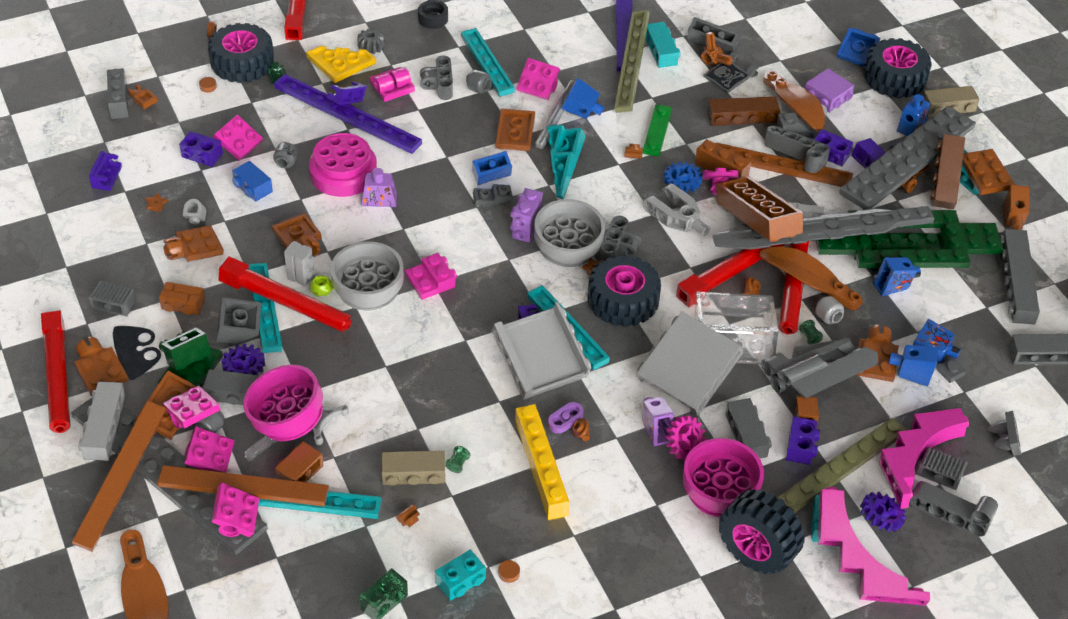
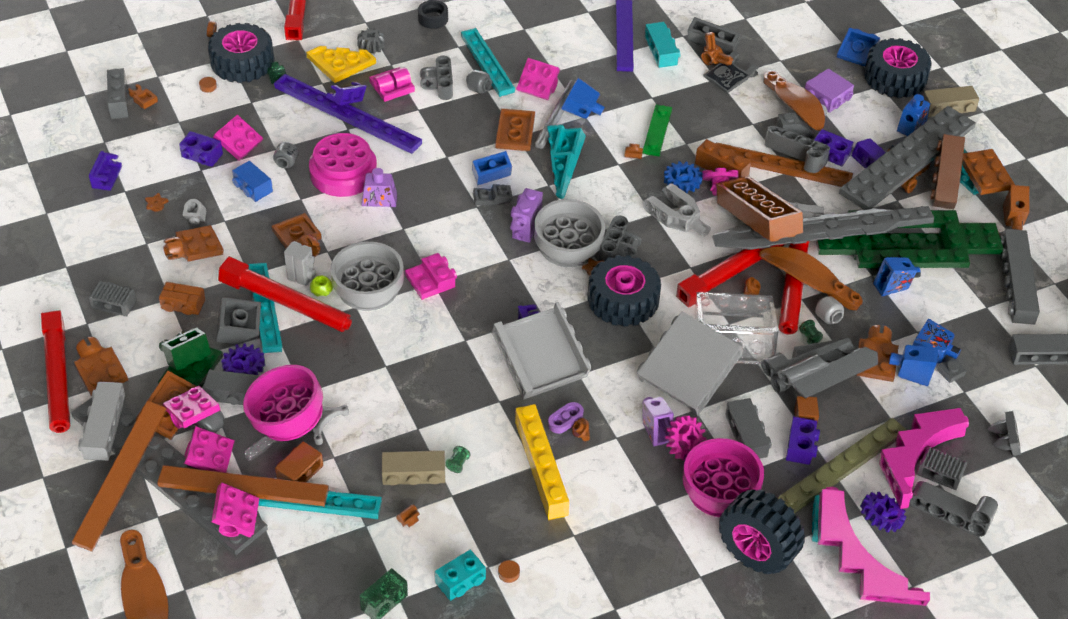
black piece [113,326,161,380] -> none
teal plate [527,285,610,371] -> none
olive plate [614,10,650,113] -> none
reddish brown brick [707,96,780,126] -> none

